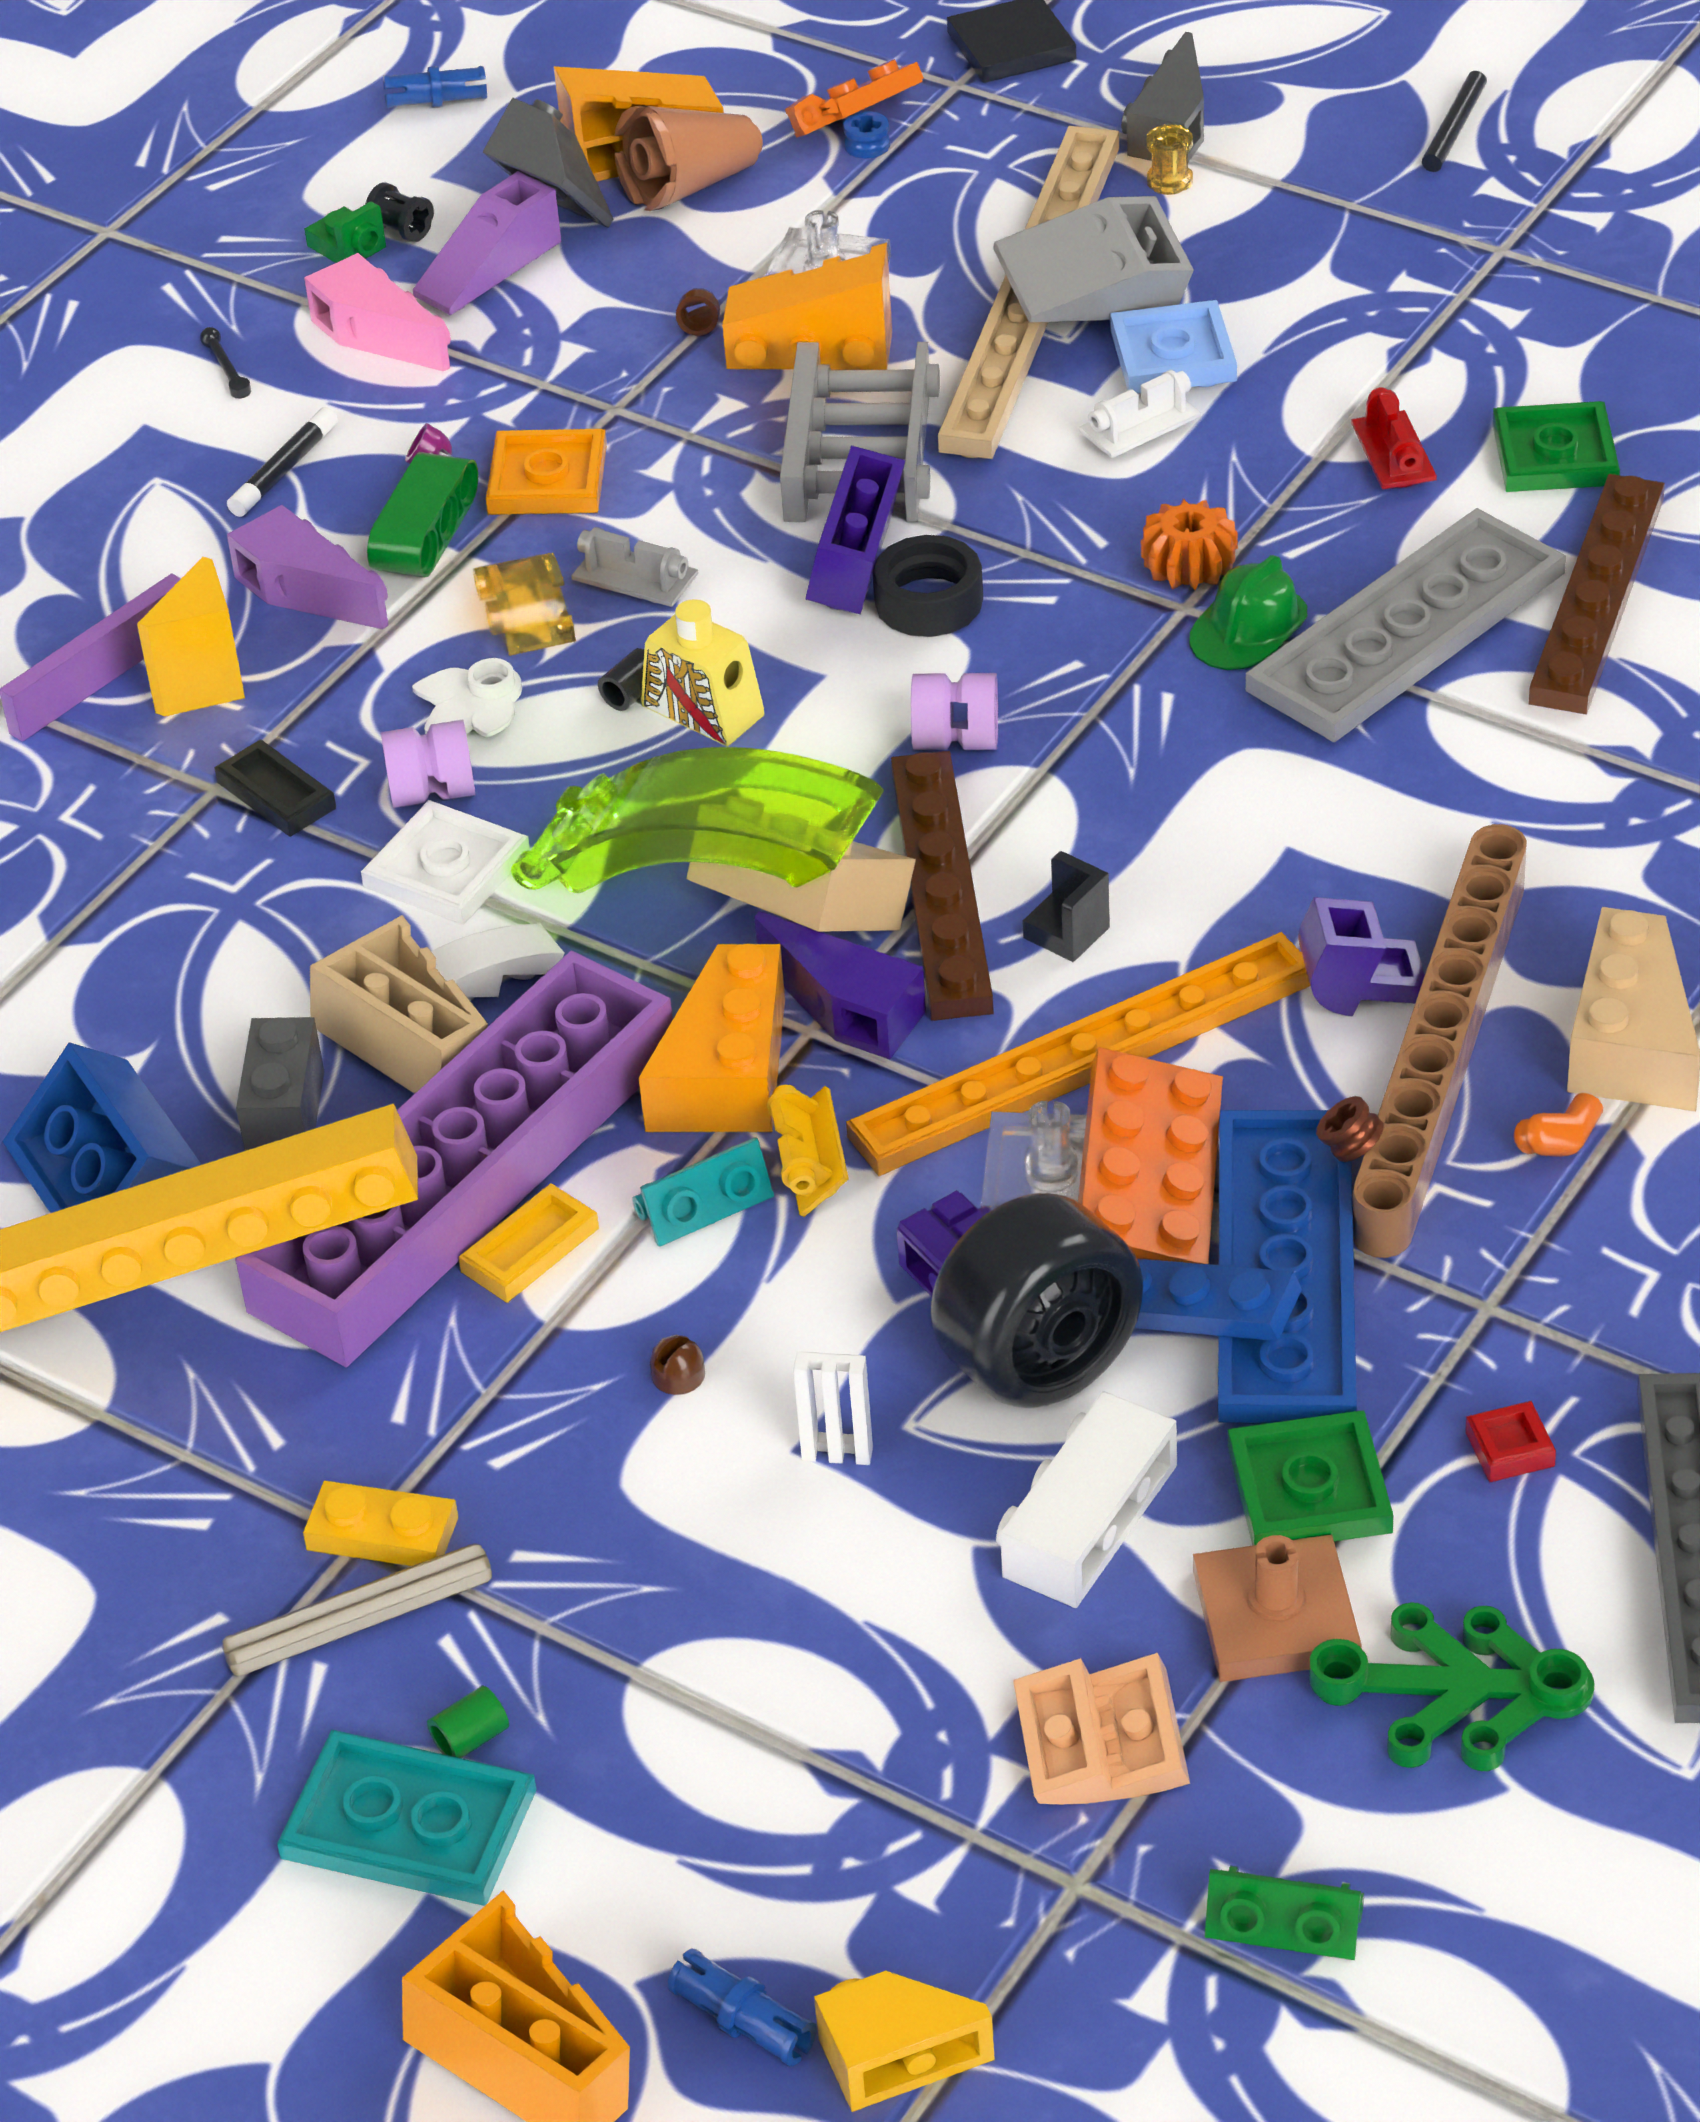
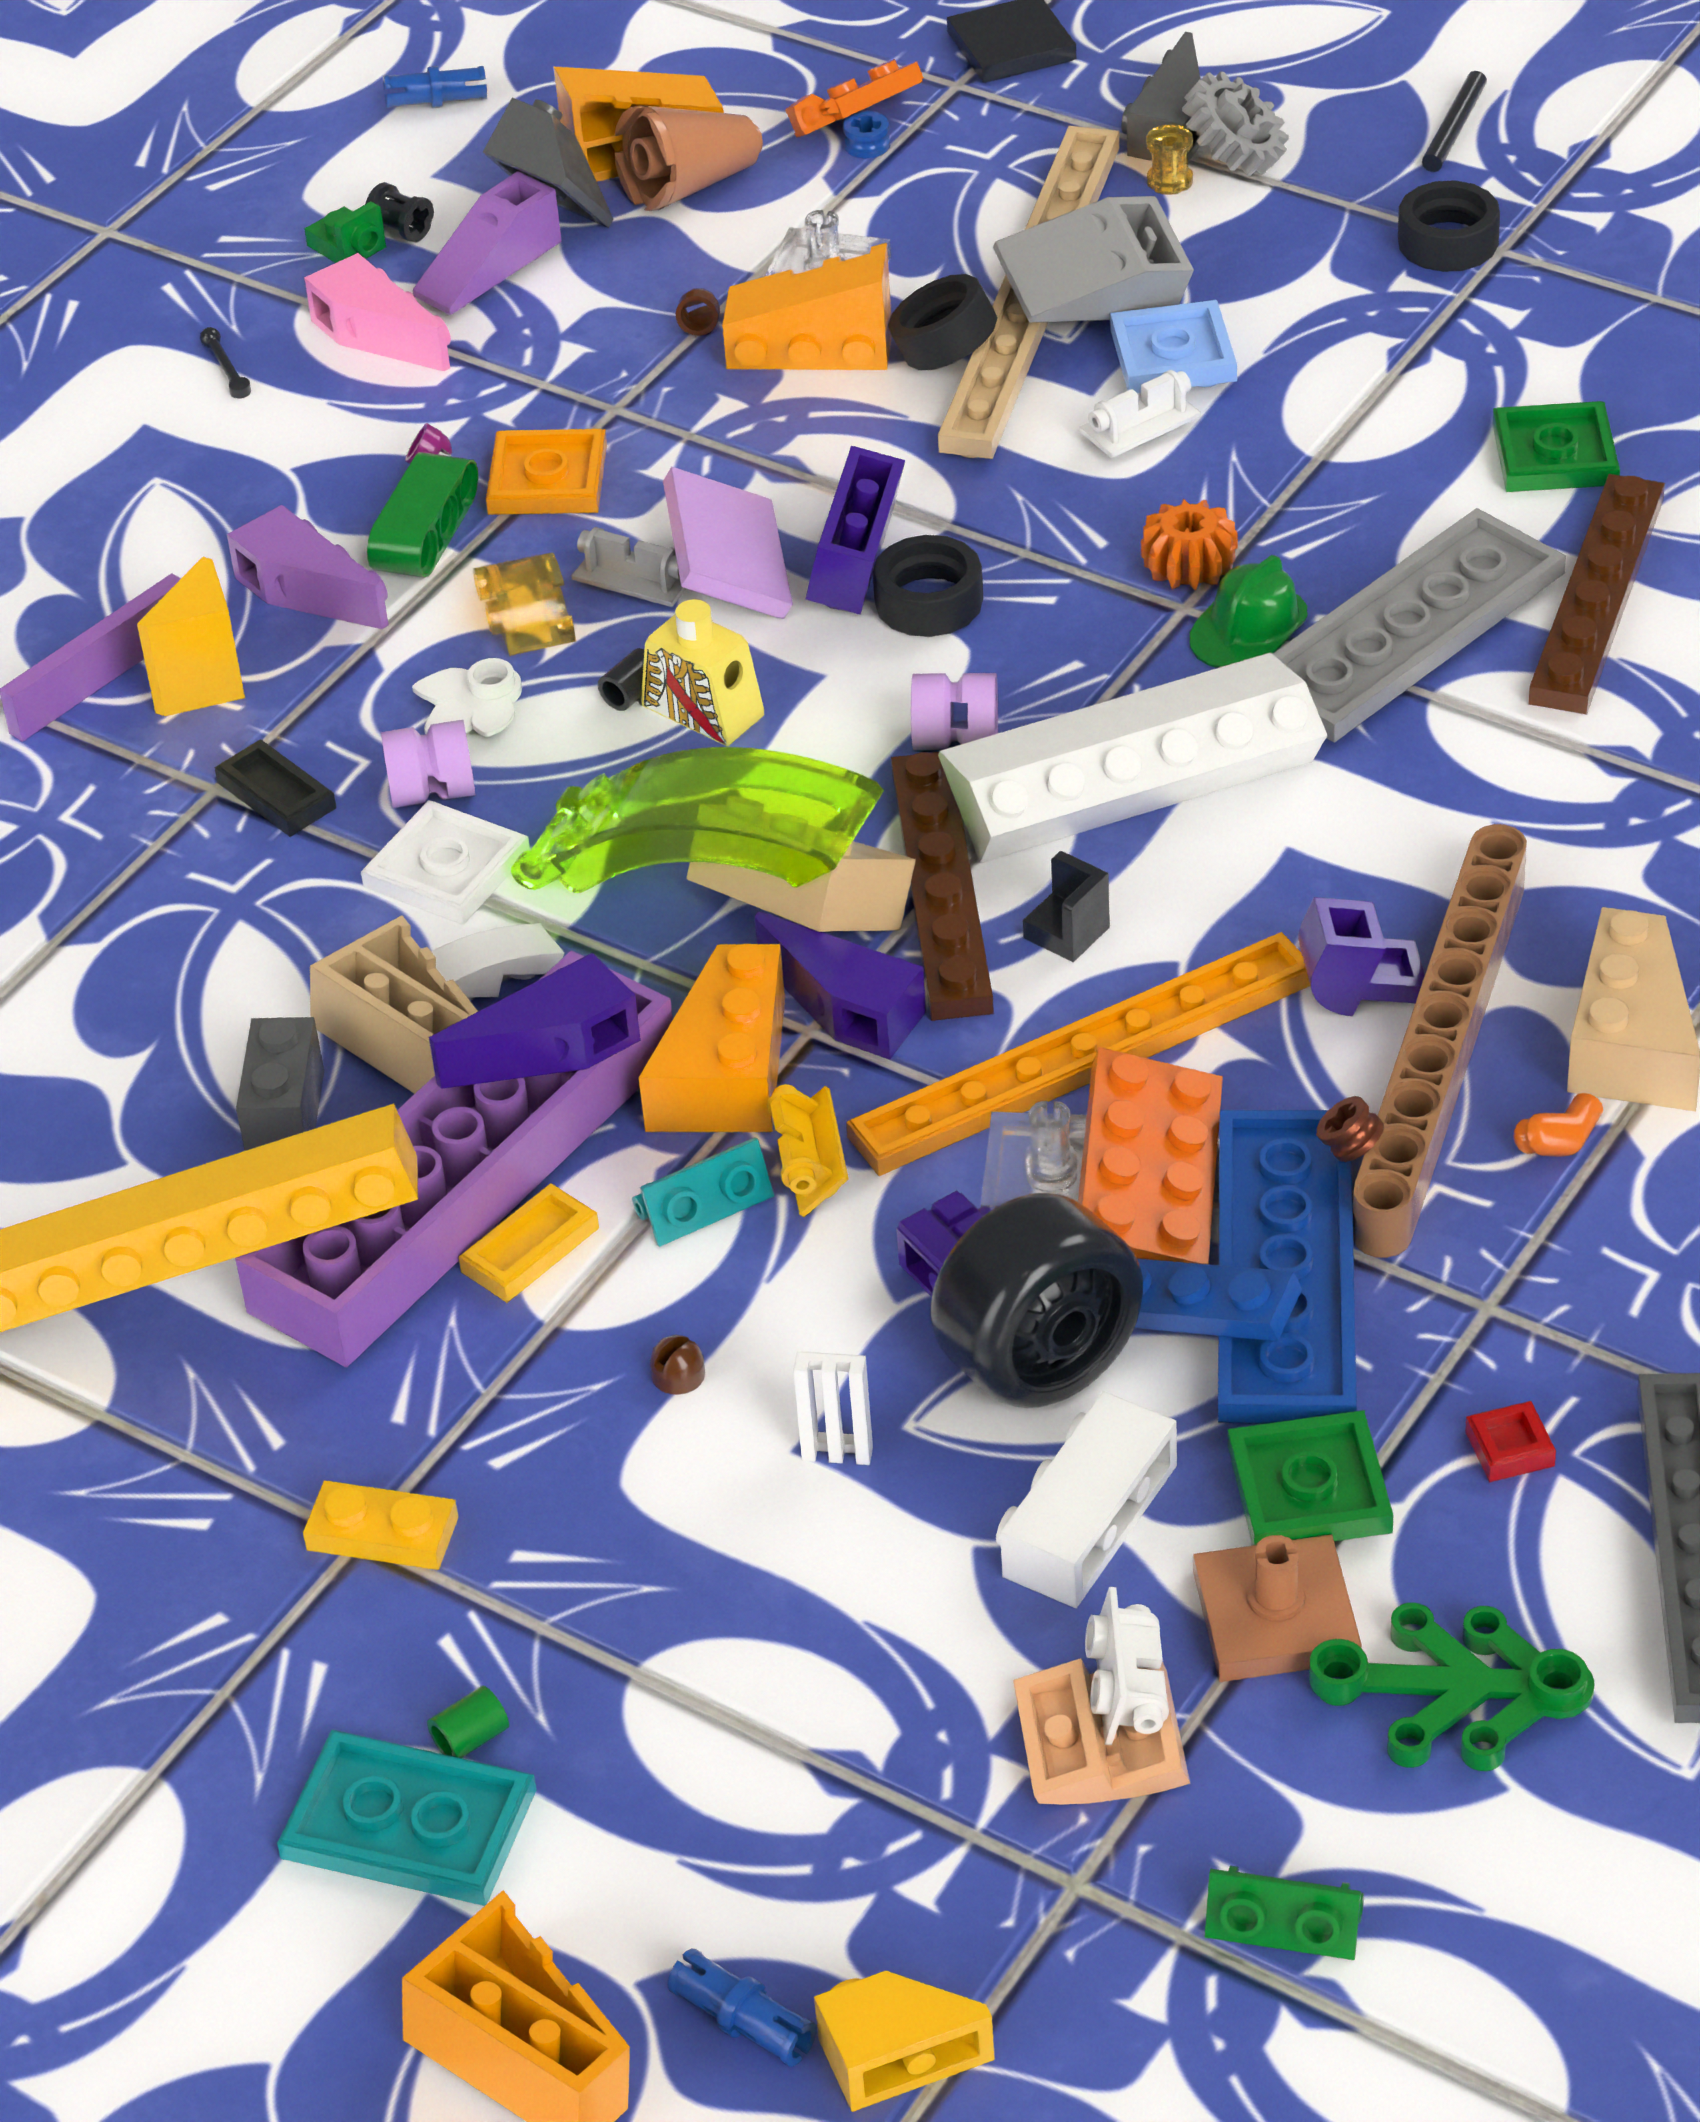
blue slope [2,1042,202,1213] -> none
axle [222,1543,492,1676] -> none
black bar [227,407,338,517] -> none
light grey fence [780,342,940,522] -> none
red hinge [1351,387,1437,490] -> none
none -> dark purple slope [429,953,641,1089]
none -> lavender tile [663,466,793,619]
none -> black tyre [888,274,998,370]
none -> white slope [938,652,1327,863]
none -> white hinge [1085,1587,1169,1745]
none -> light grey gear [1182,71,1289,176]
none -> black tyre [1398,180,1500,272]

